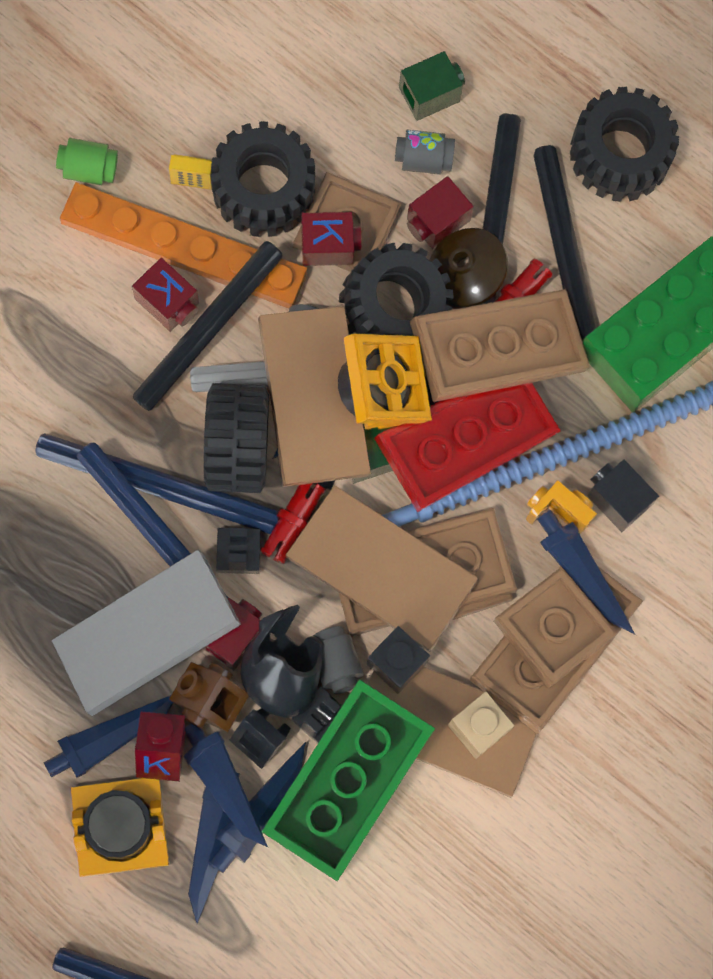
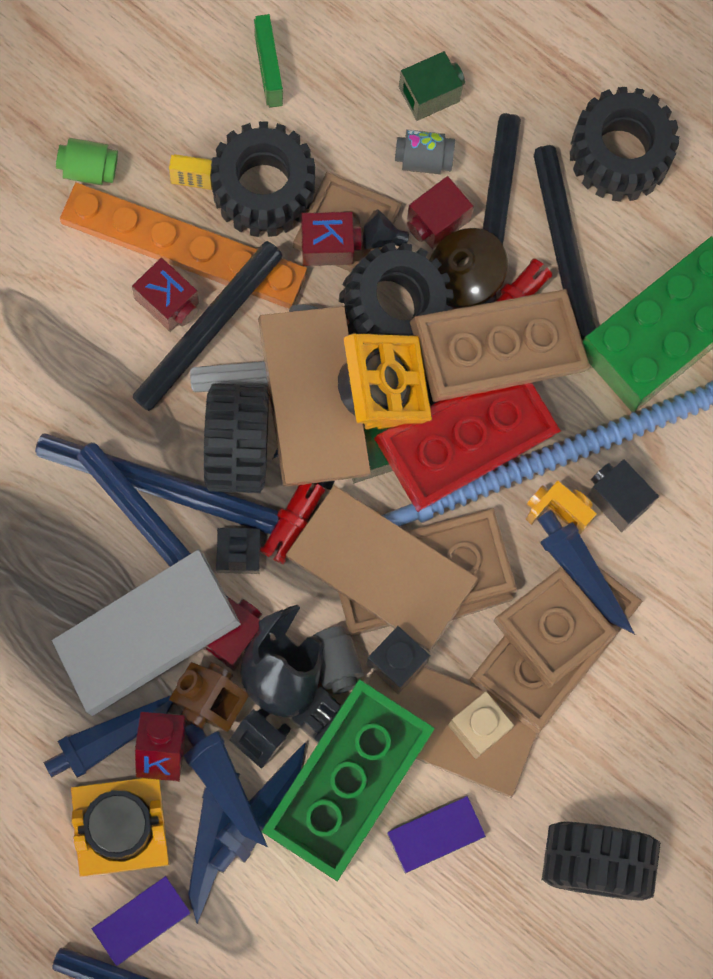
none -> dark purple tile [91,876,191,966]
none -> green tile [254,14,283,108]
none -> black rock [363,209,409,249]
none -> dark purple tile [387,796,486,874]
none -> black tyre [541,822,661,901]

